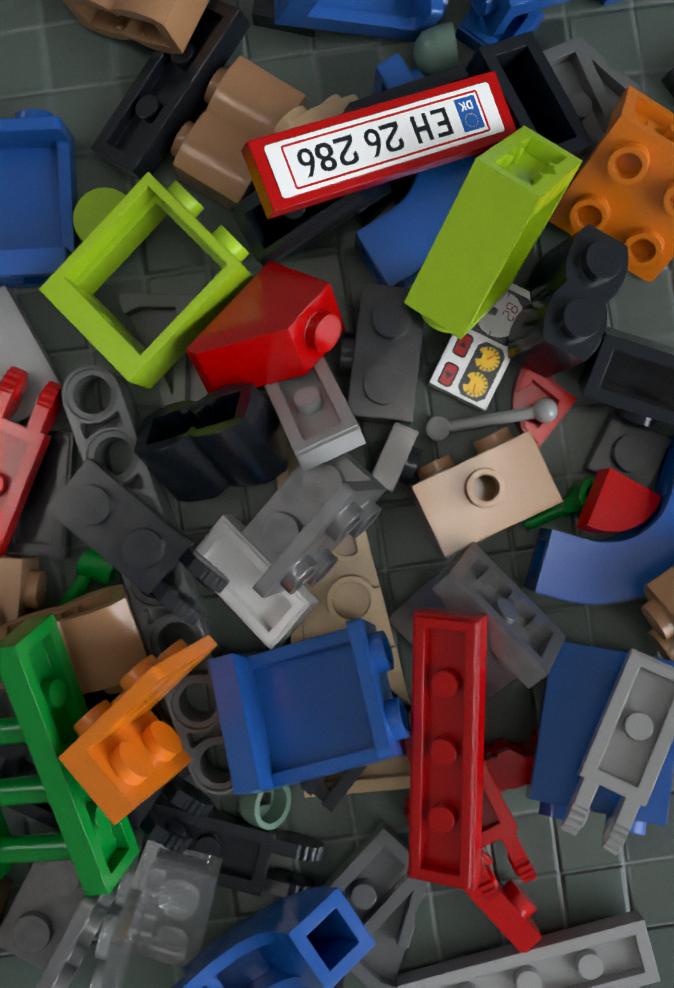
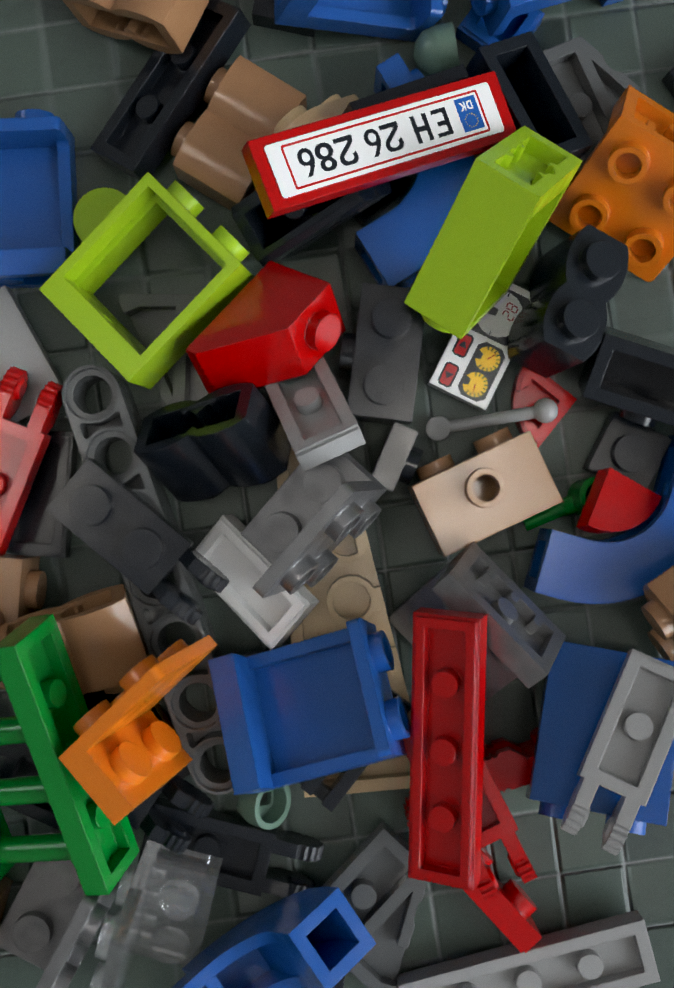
green hand [56,548,118,607] -> none

